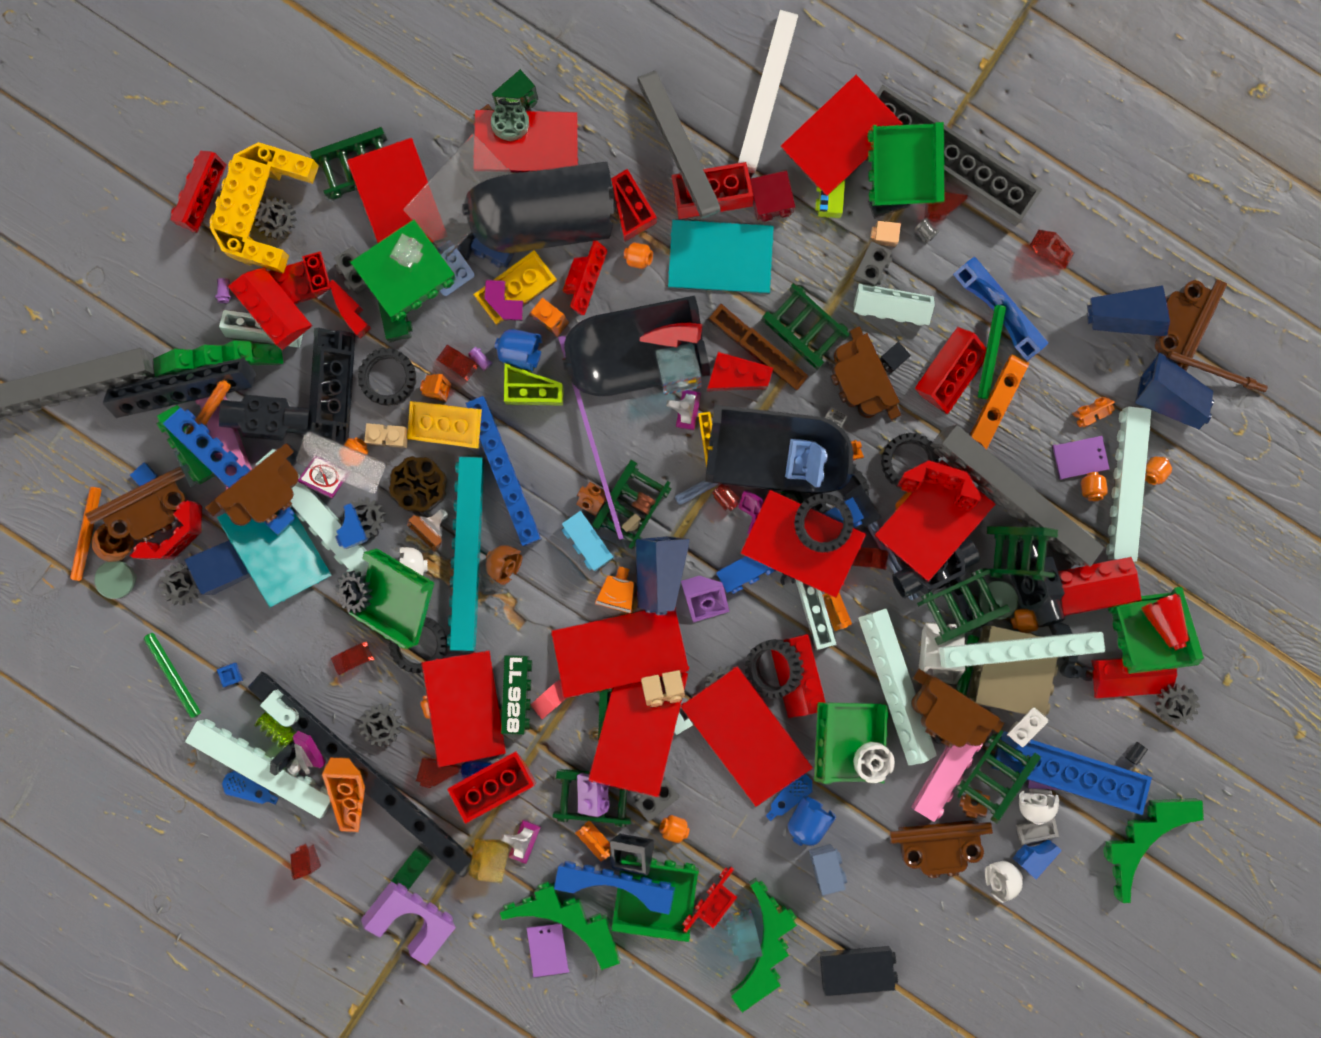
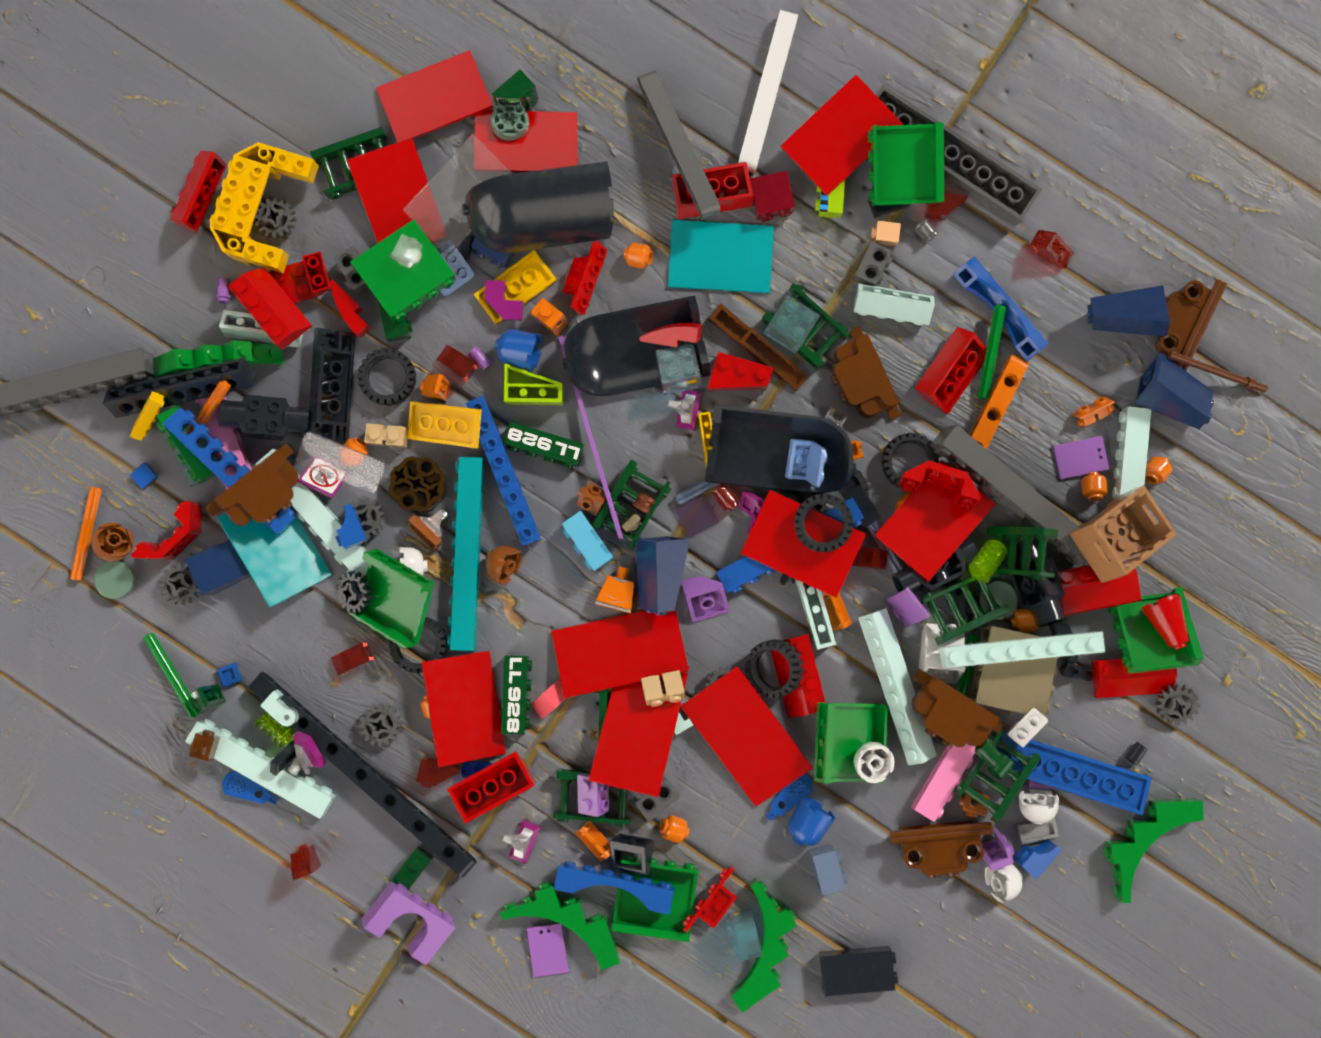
reddish brown brick [85,466,186,542] -> none
orange wedge [322,758,365,832] -> none
clear yellow piece [468,838,509,883] -> none
red wedge [611,169,657,242] -> none
black brick [879,341,911,373] -> none
none -> yellow piece [129,391,165,441]
none -> reddish brown brick [189,730,220,762]
none -> dark green slope [191,684,226,713]
none -> red piece [376,50,493,142]
none -> dark green brick [504,421,585,469]
none -> clear purple piece [675,494,719,537]
none -> clear light blue brick [763,295,820,354]
none -> medium lavender container [885,587,930,627]
none -> clear neon green piece [968,540,1008,583]
none -> dark green piece [974,739,1014,780]
none -> medium lavender bracket [981,829,1014,871]
none -> medium nougat container [1069,485,1177,583]

